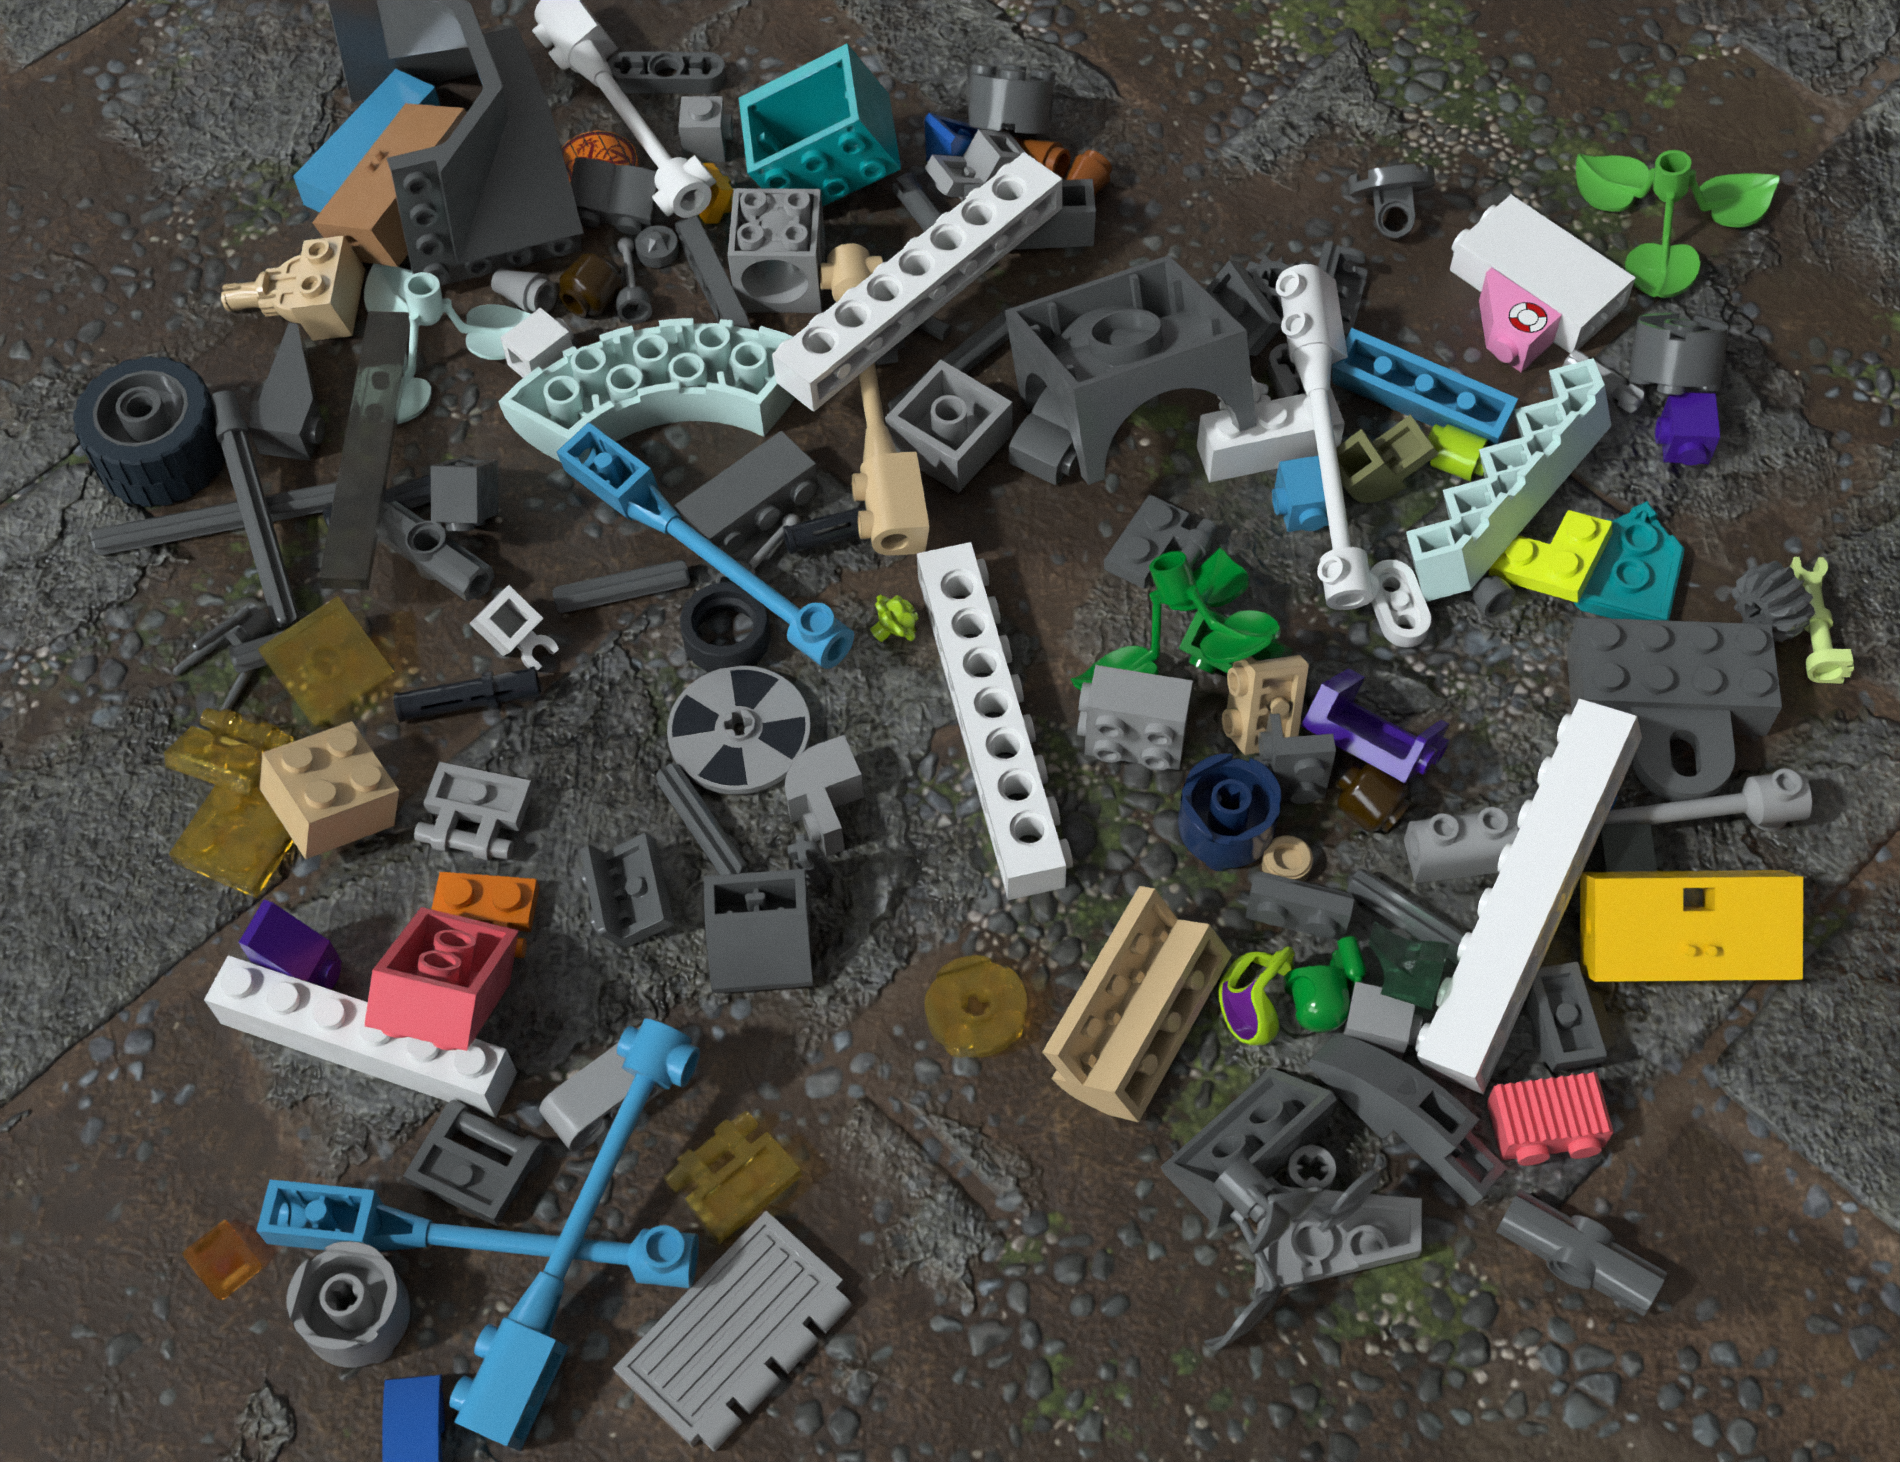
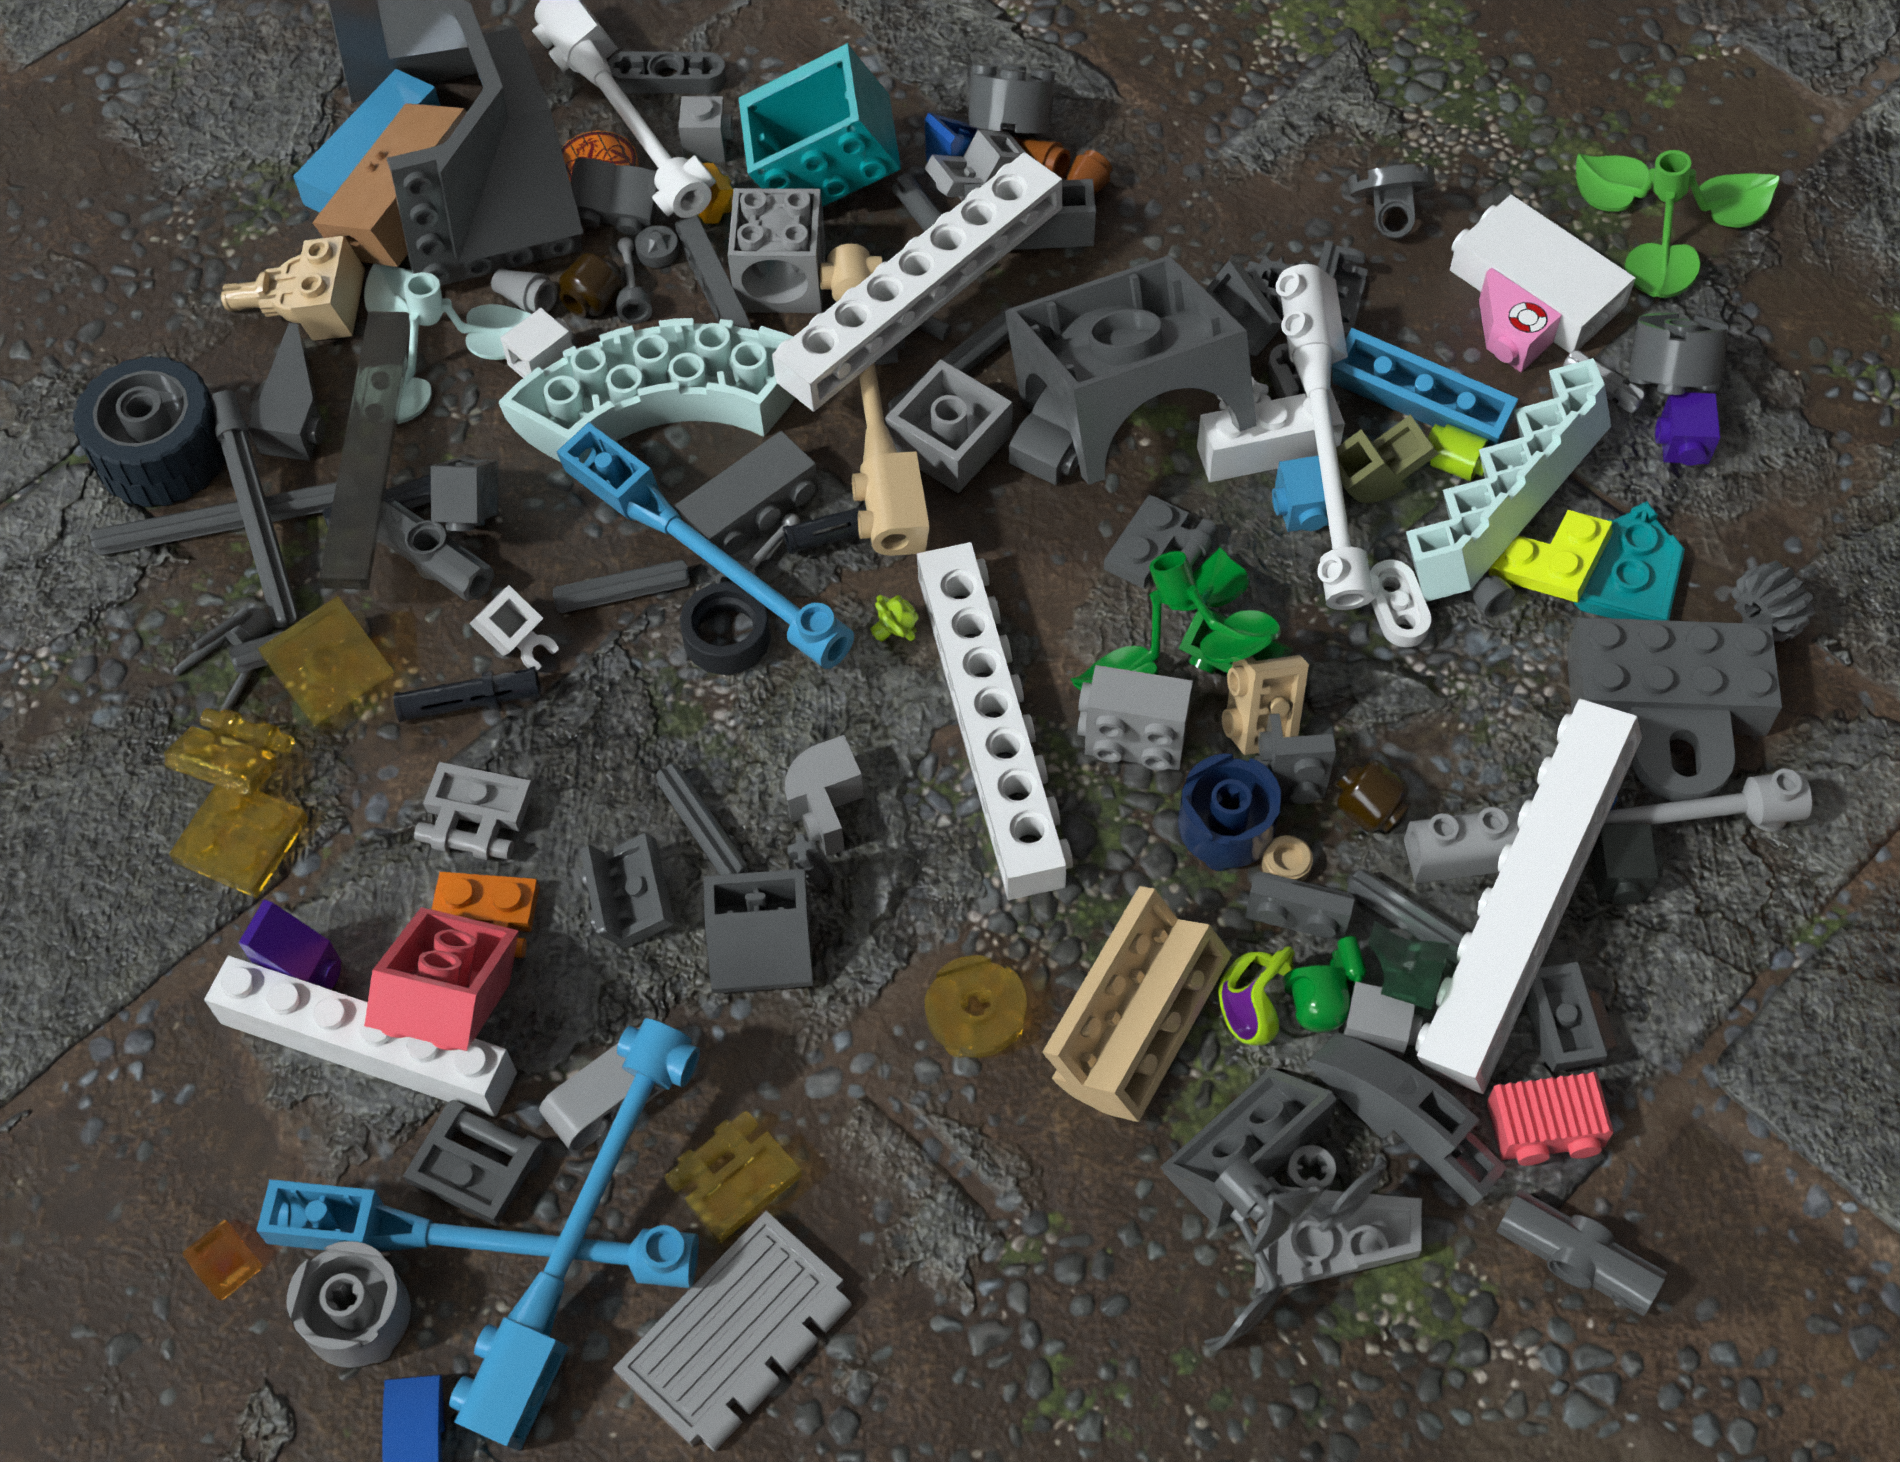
tan brick [260,721,399,860] -> none
light grey piece [667,666,811,794] -> none
dark purple panel [1301,668,1450,783] -> none
yellow brick [1580,870,1803,982] -> none
yellowish green piece [1790,557,1854,684] -> none

